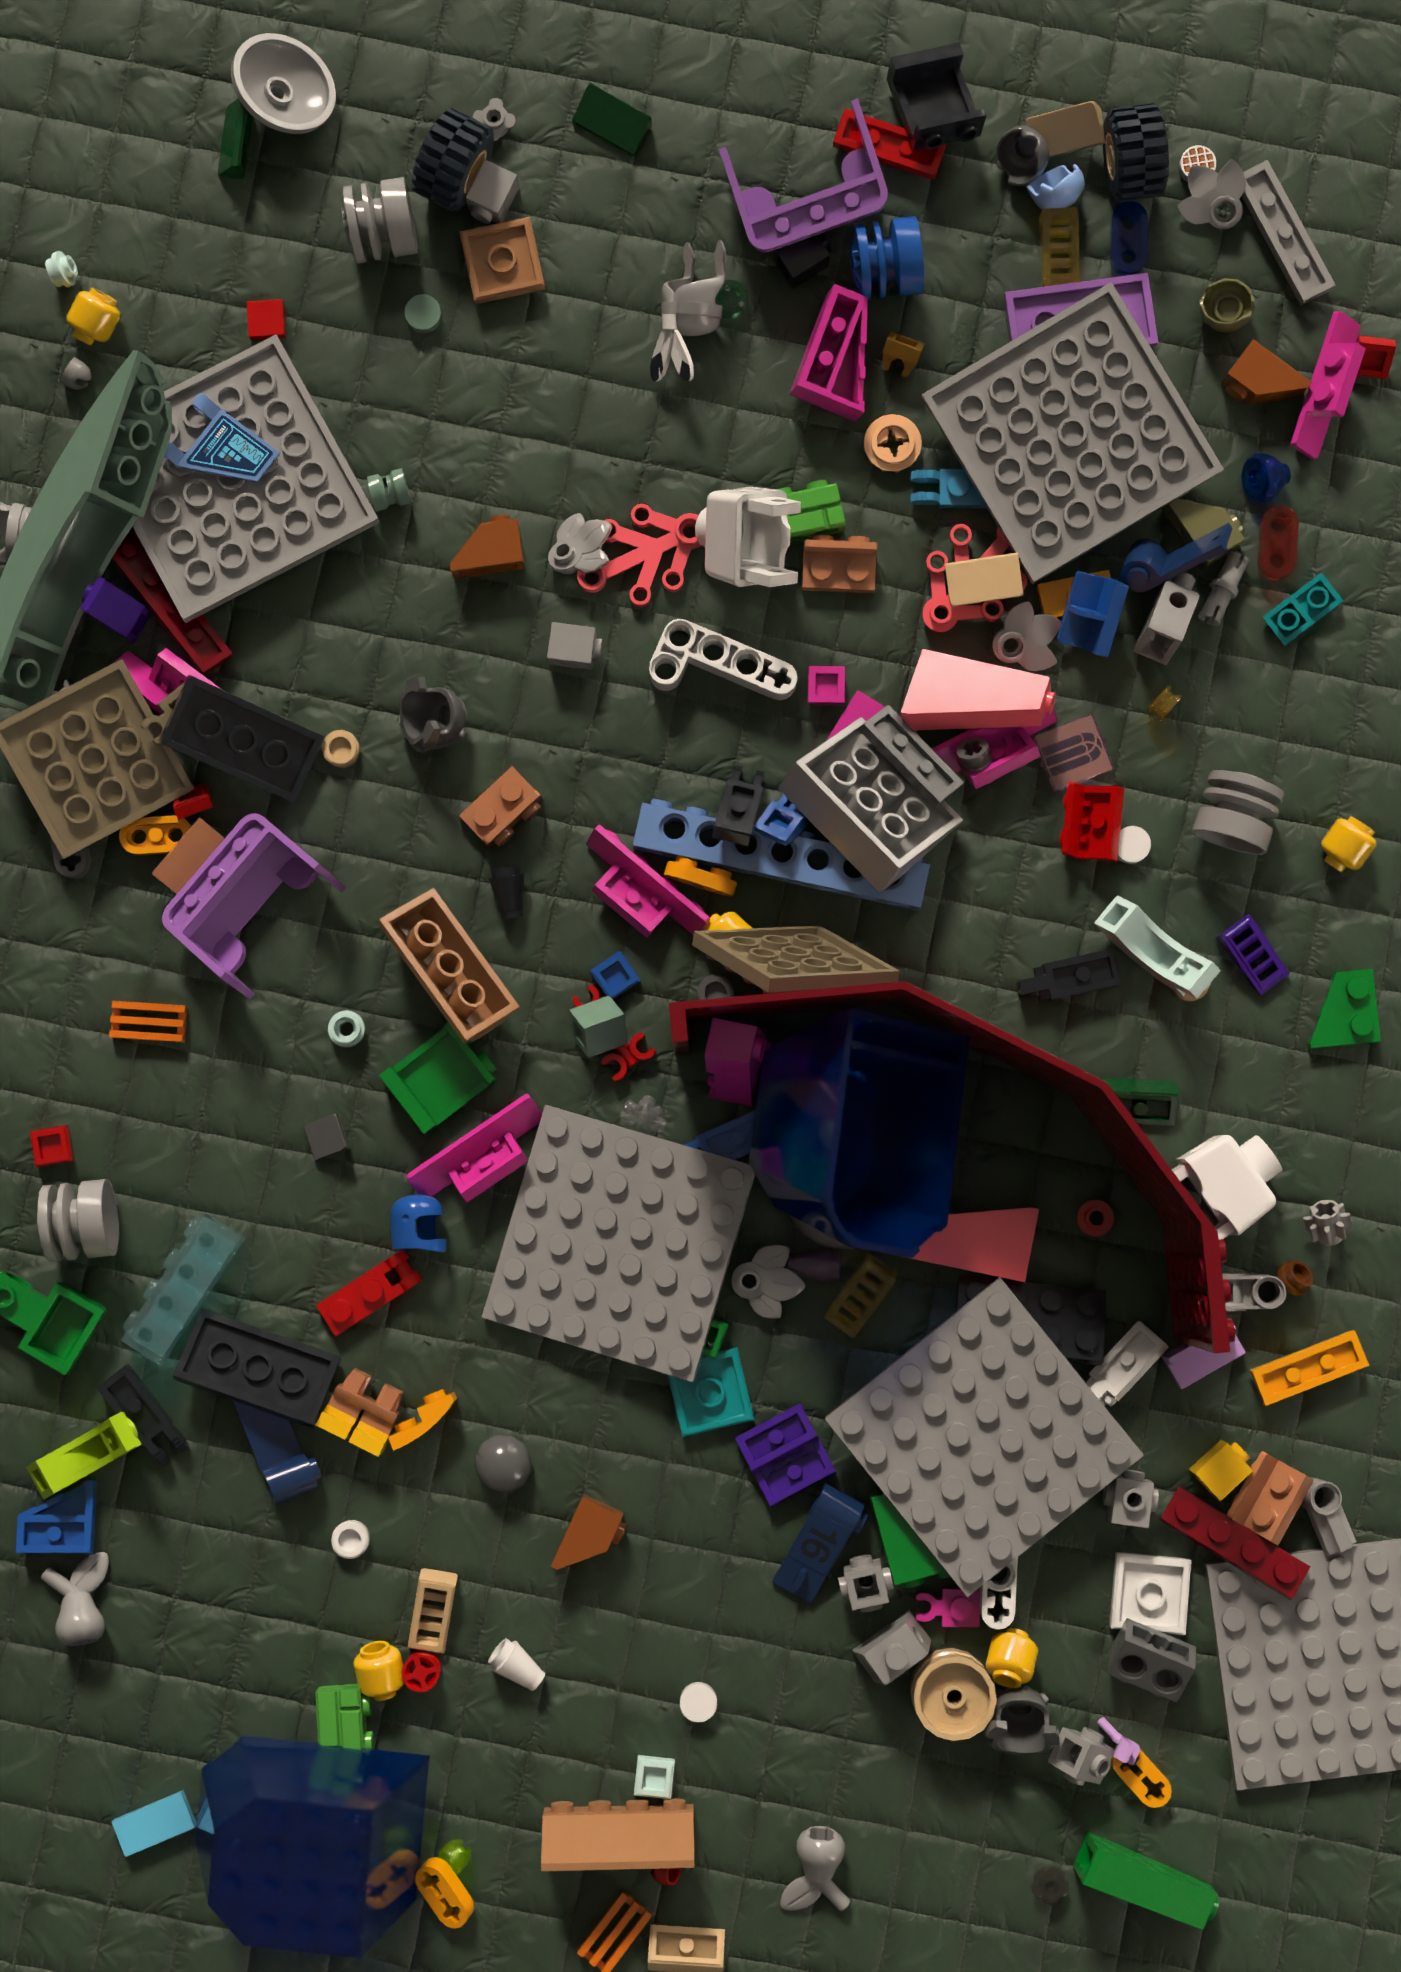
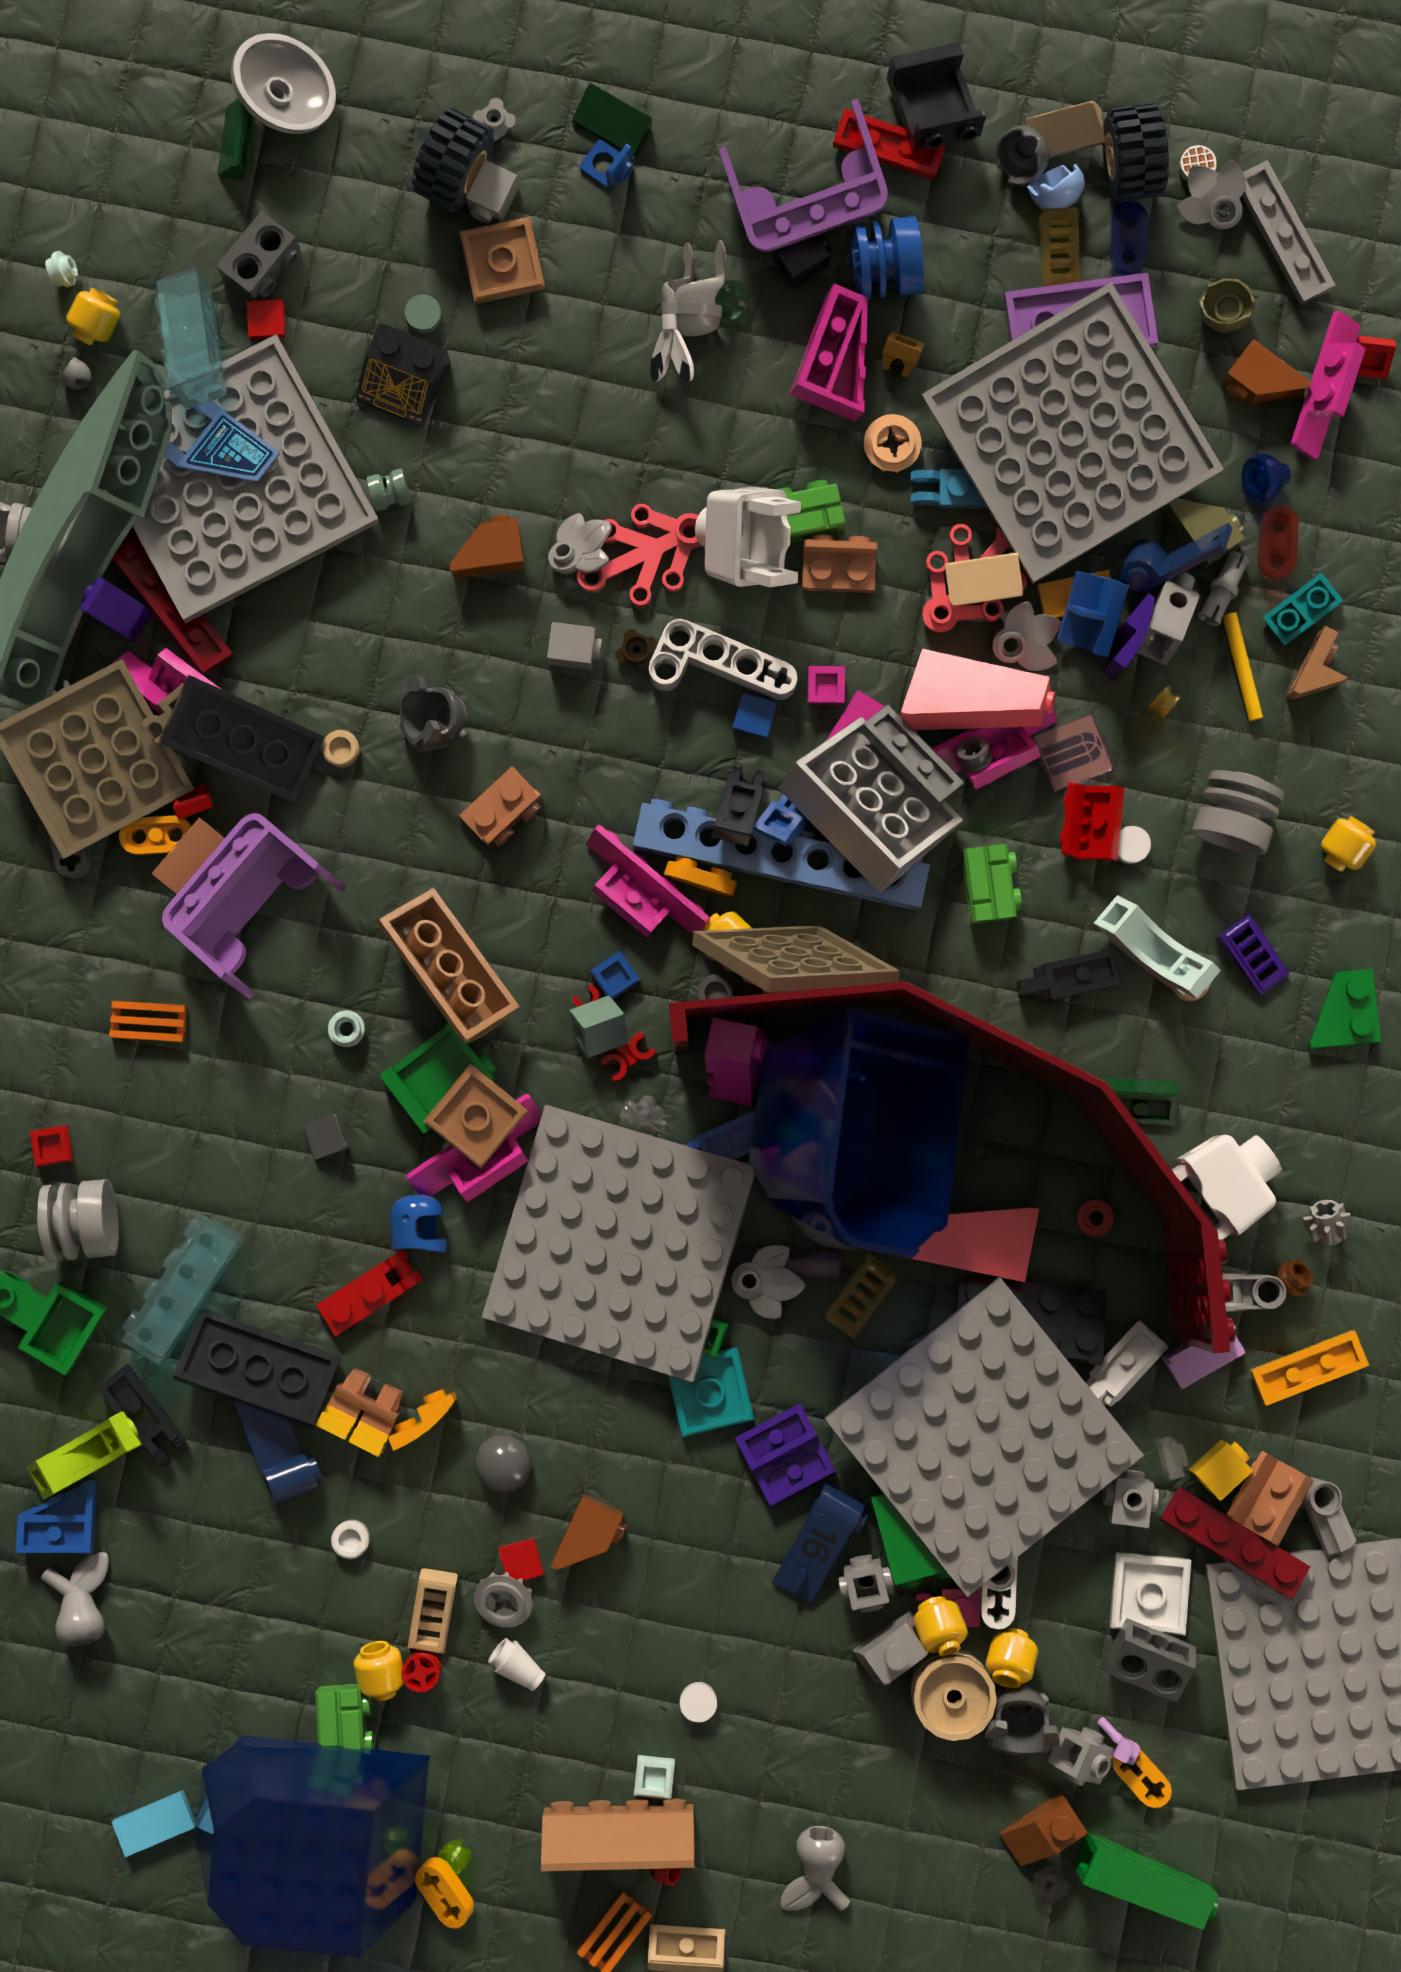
light grey wheel [341,176,419,264] -> none
black cone [488,865,524,919] -> none
none -> clear light blue brick [154,266,227,410]
none -> dark grey brick [216,210,300,301]
none -> black slope [356,323,451,428]
none -> medium nougat plate [423,1064,528,1168]
none -> light grey gear [474,1572,534,1627]
none -> red tile [498,1537,545,1581]
none -> blue bracket [580,140,634,192]
none -> dark brown plate [616,629,658,671]
none -> blue tile [732,693,777,739]
none -> yellow head [913,1596,968,1657]
none -> bright green brick [961,844,1022,925]
none -> dark orange slope [999,1791,1088,1866]
none -> dark purple slope [1103,593,1154,682]
none -> clear plate [1155,1437,1188,1480]
none -> yellow bar [1222,612,1263,721]
none -> medium nougat slope [1286,626,1348,700]

